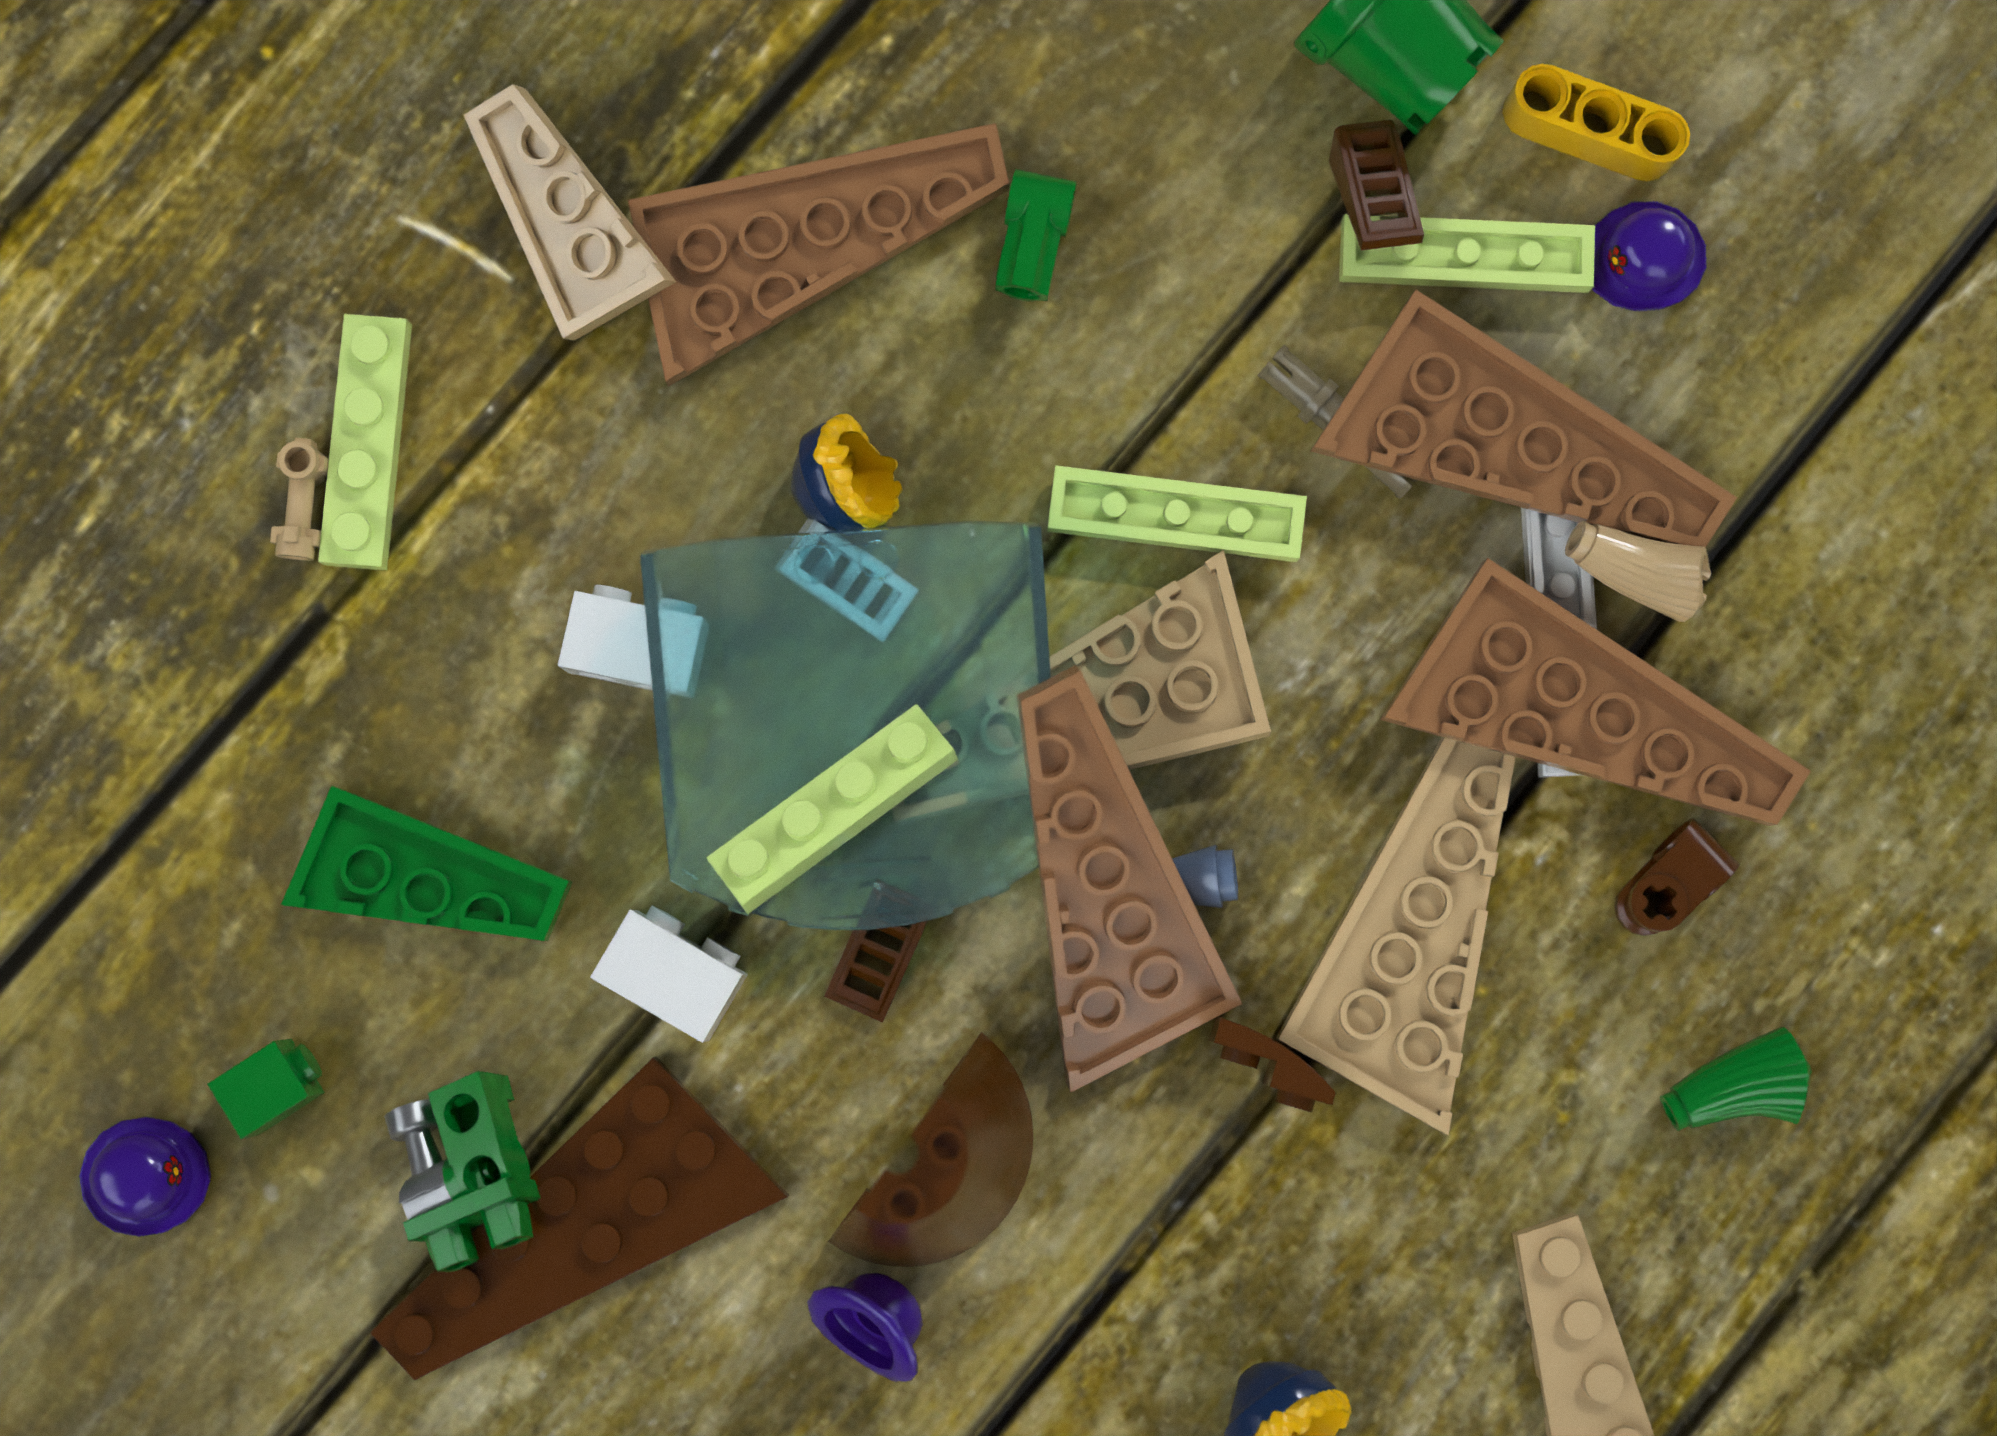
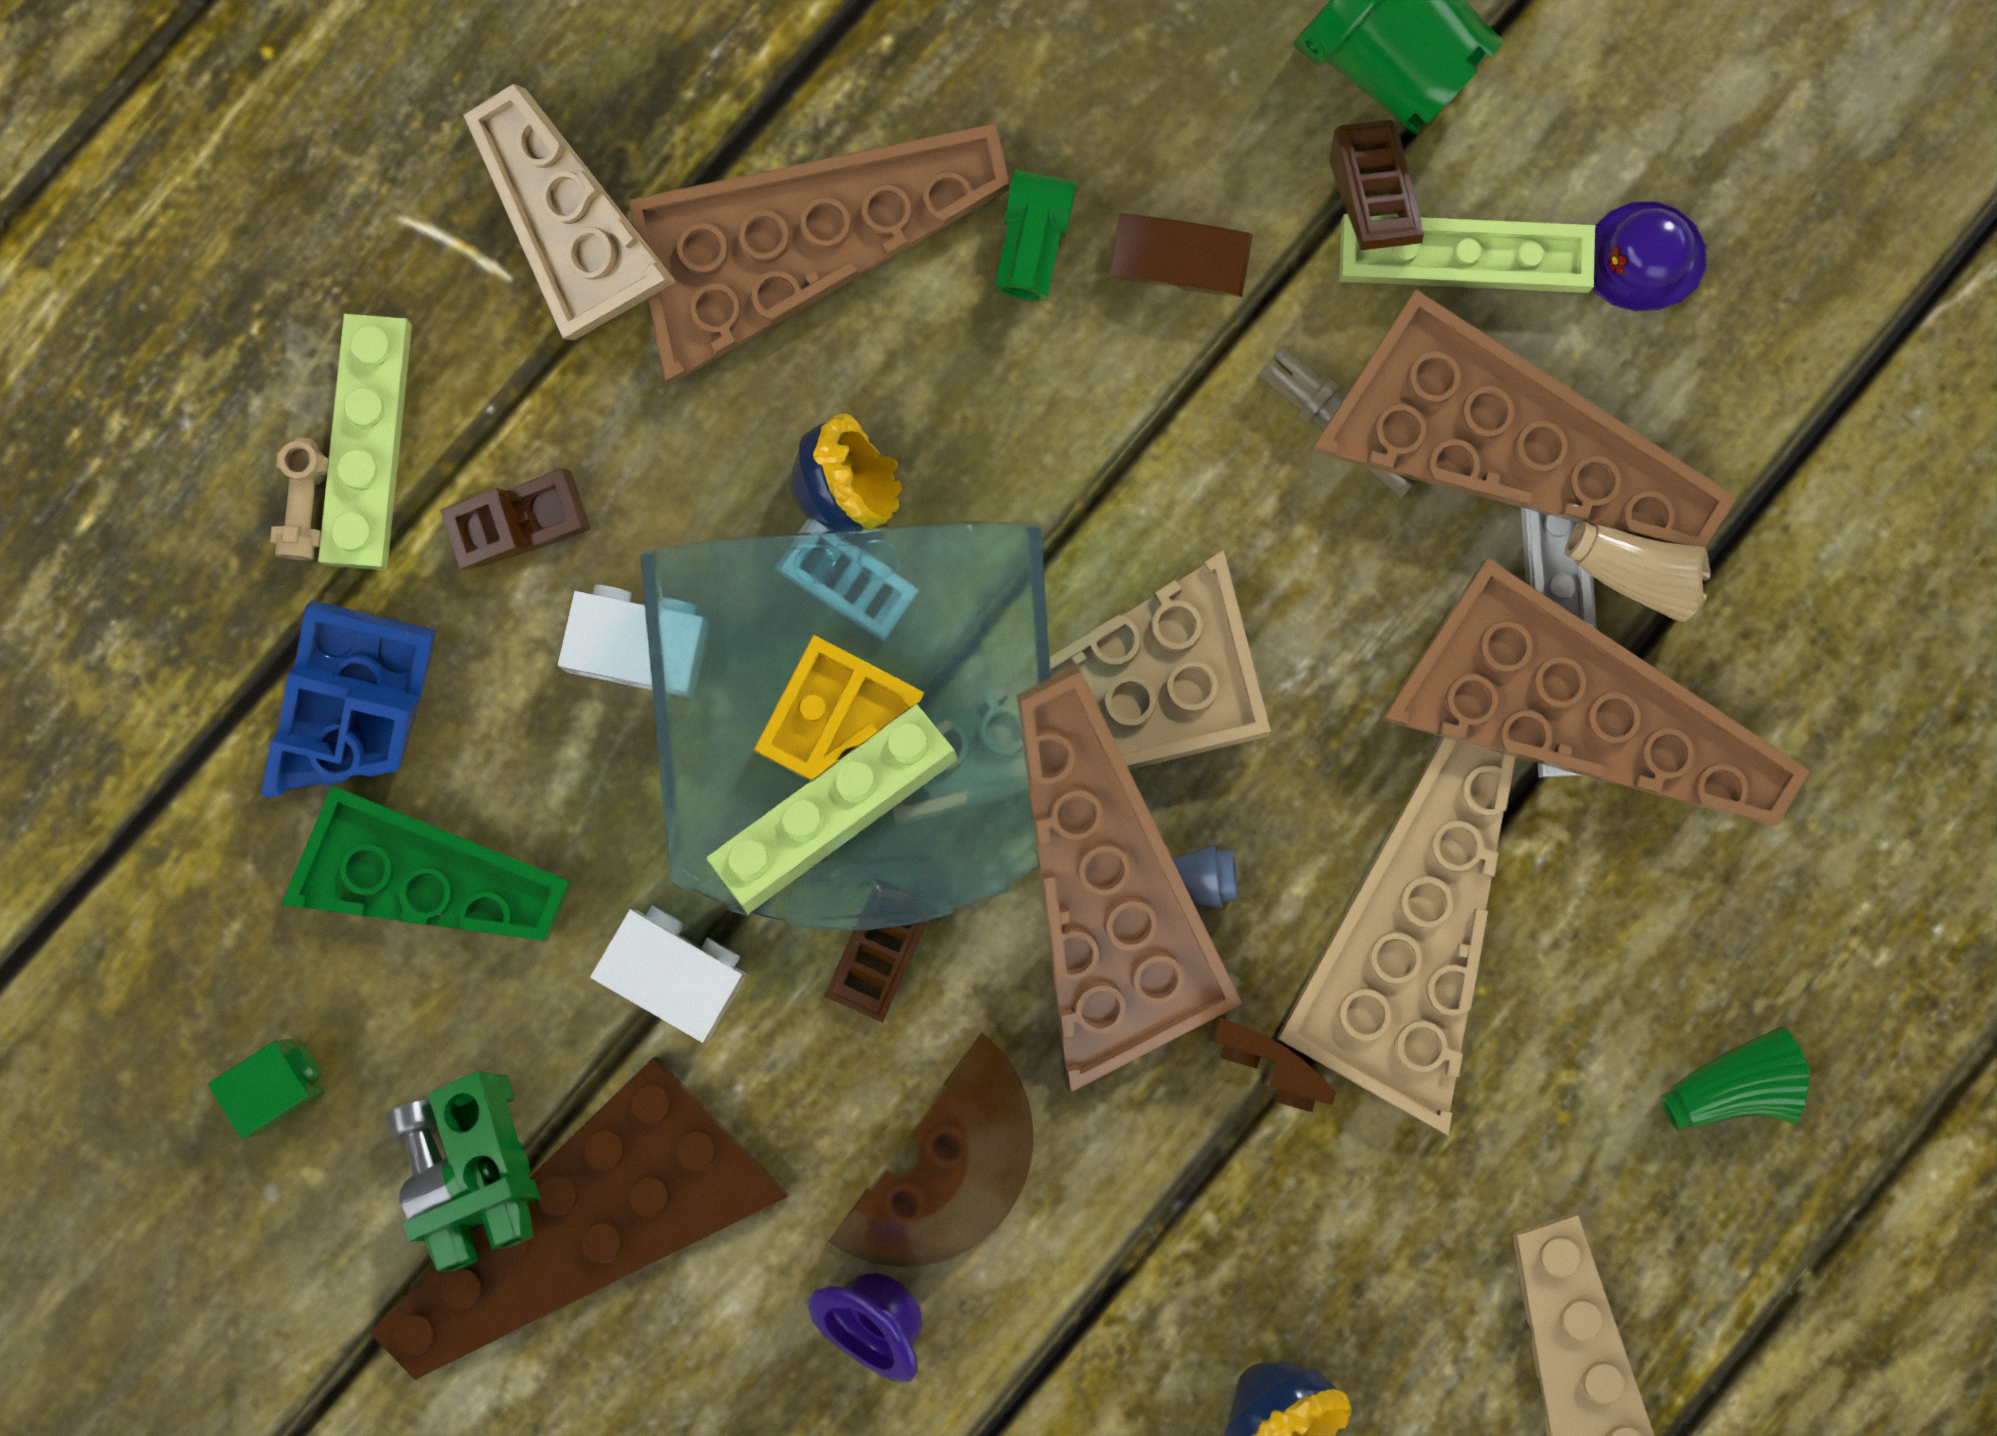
dark purple hat [79,1117,211,1237] -> none
yellowish green plate [1047,465,1307,562] -> none
yellow beam [1502,64,1690,182] -> none
reddish brown piece [1614,818,1740,936] -> none
none -> blue slope [261,600,437,798]
none -> reddish brown slope [440,468,591,570]
none -> yellow wing [753,635,925,781]
none -> reddish brown slope [1109,213,1253,297]

